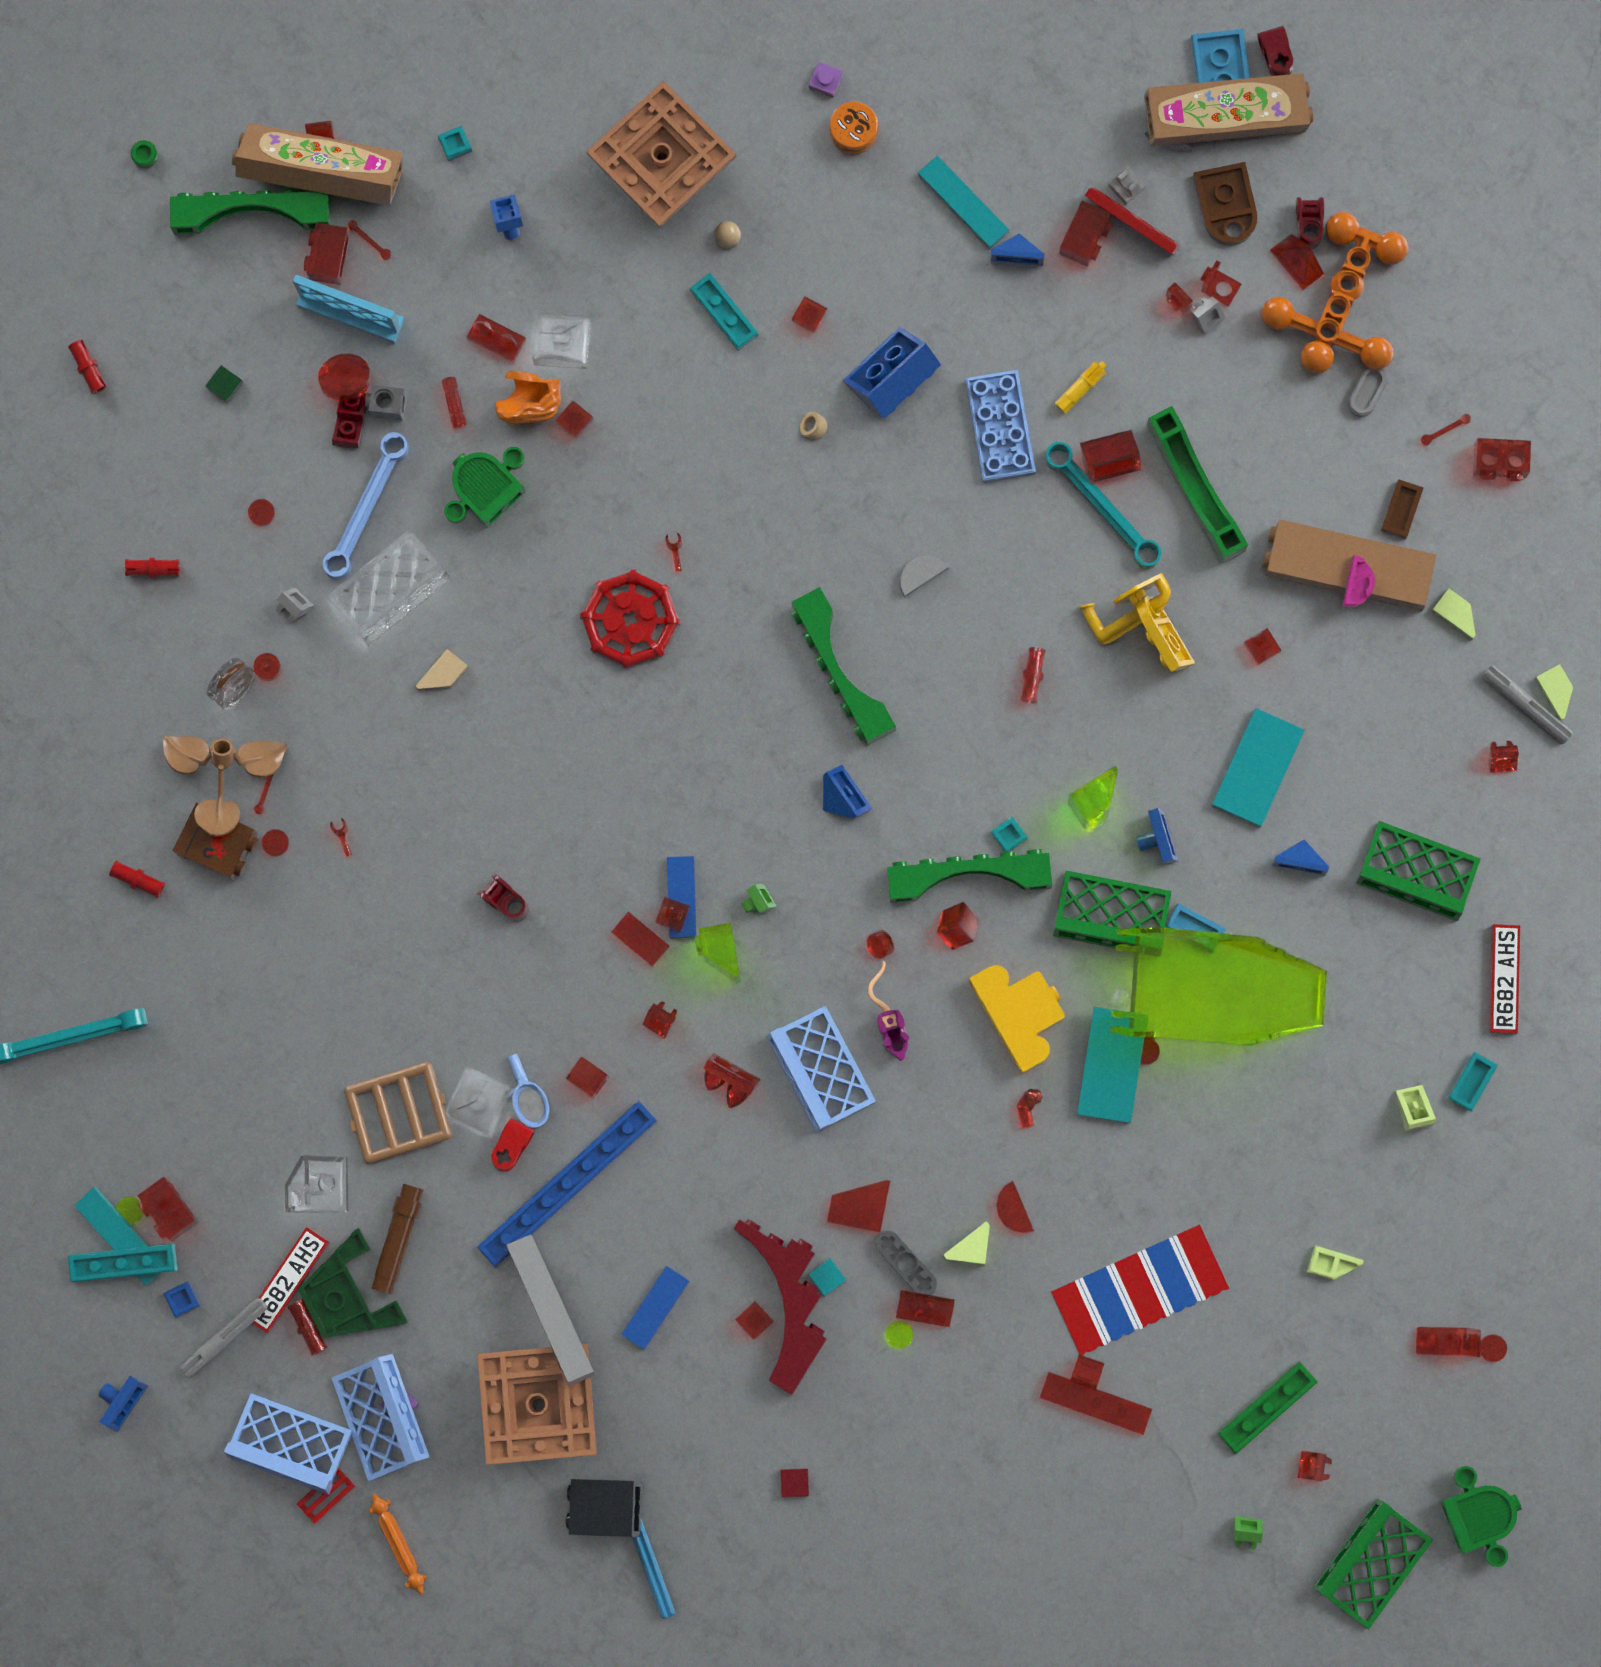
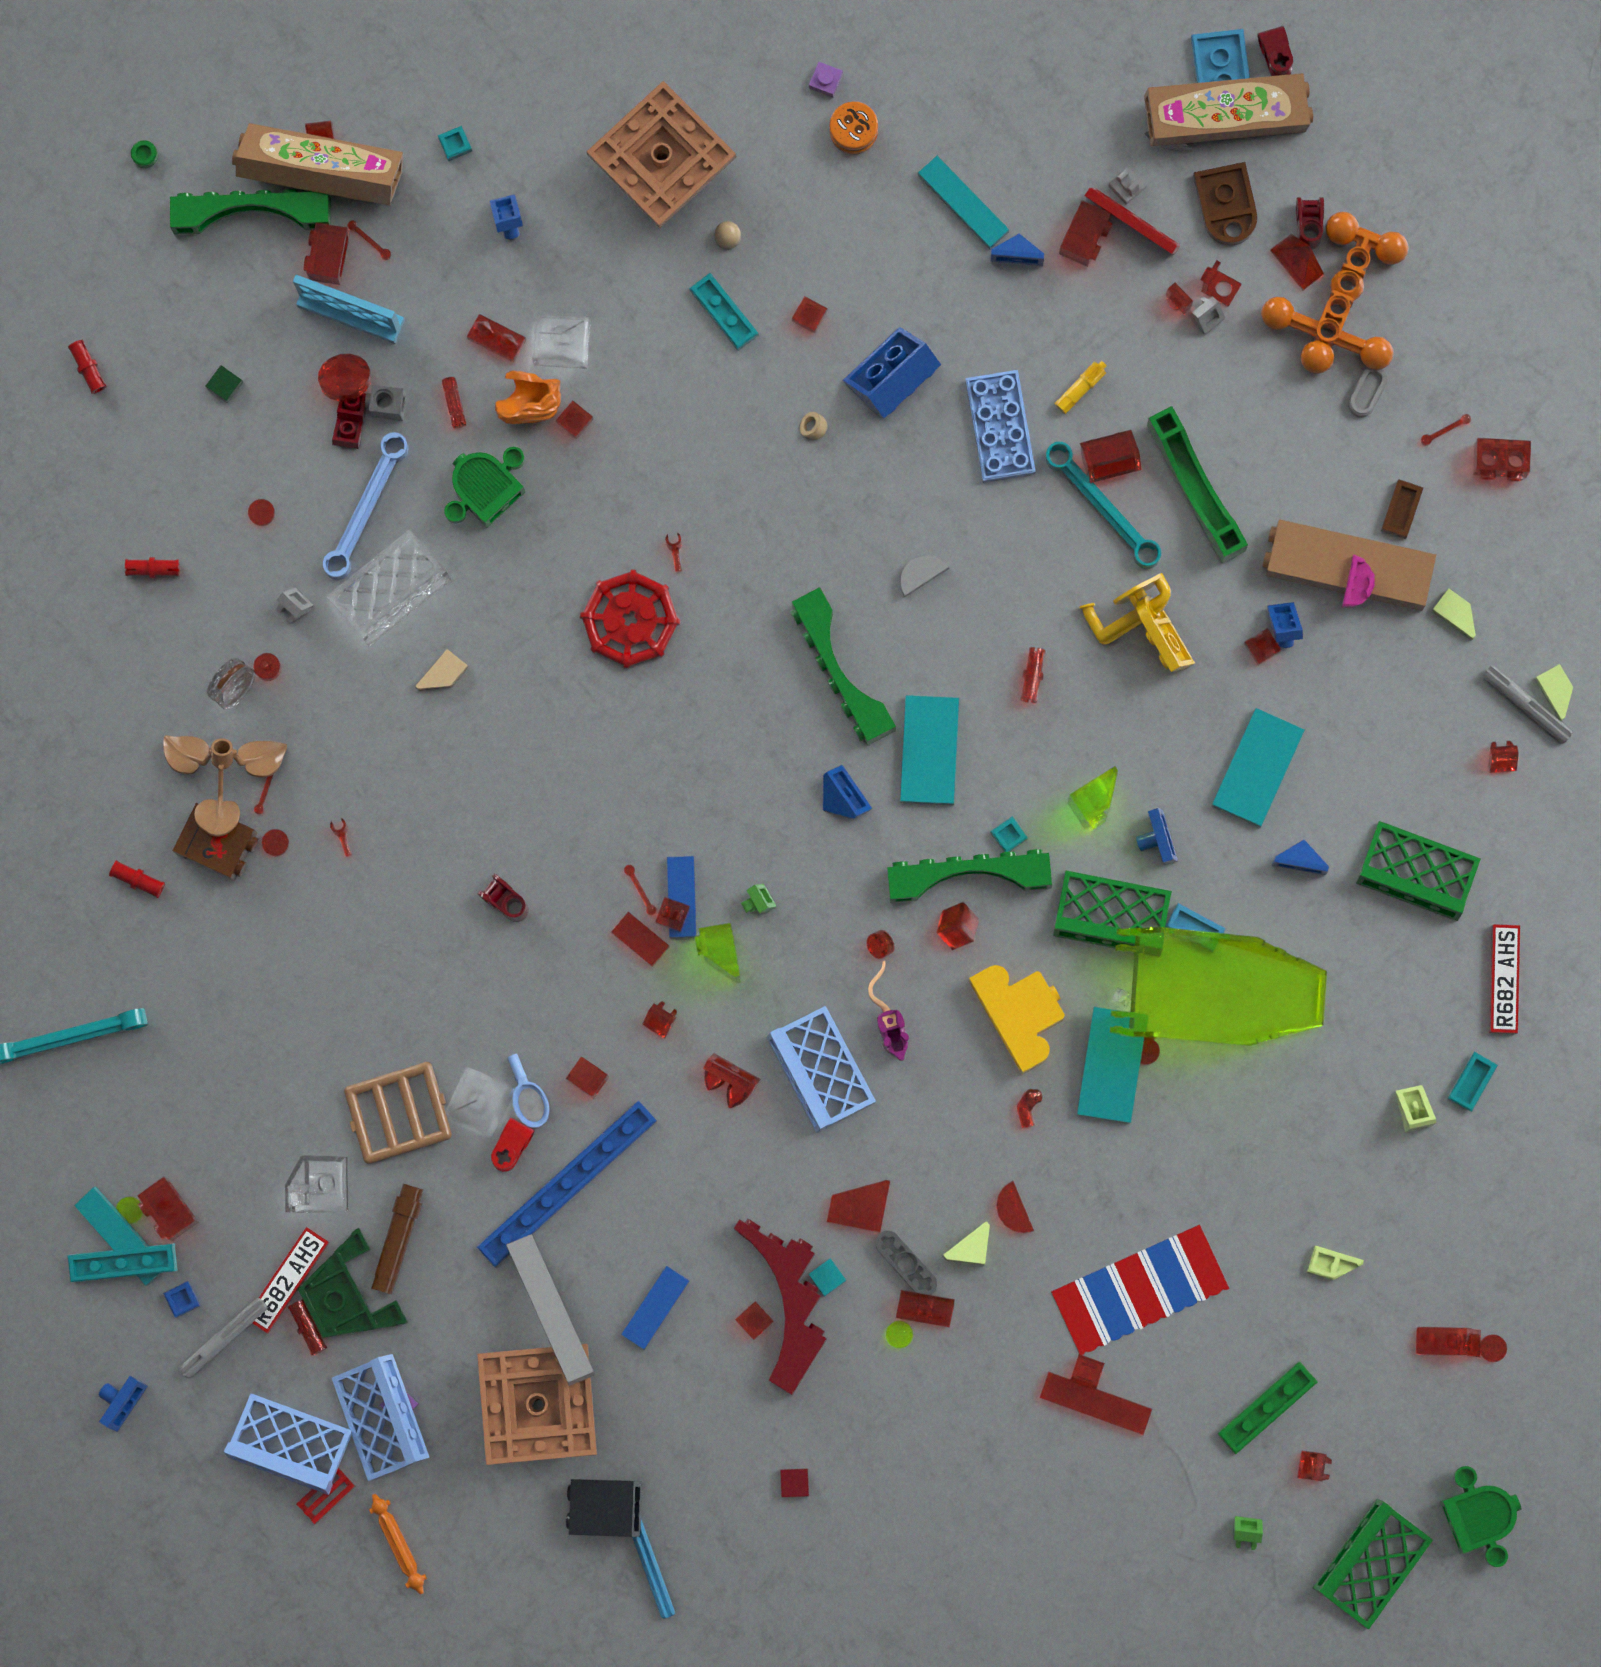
none -> clear red hinge [624,865,657,915]
none -> teal tile [900,695,959,805]
none -> blue tile [1267,602,1303,648]

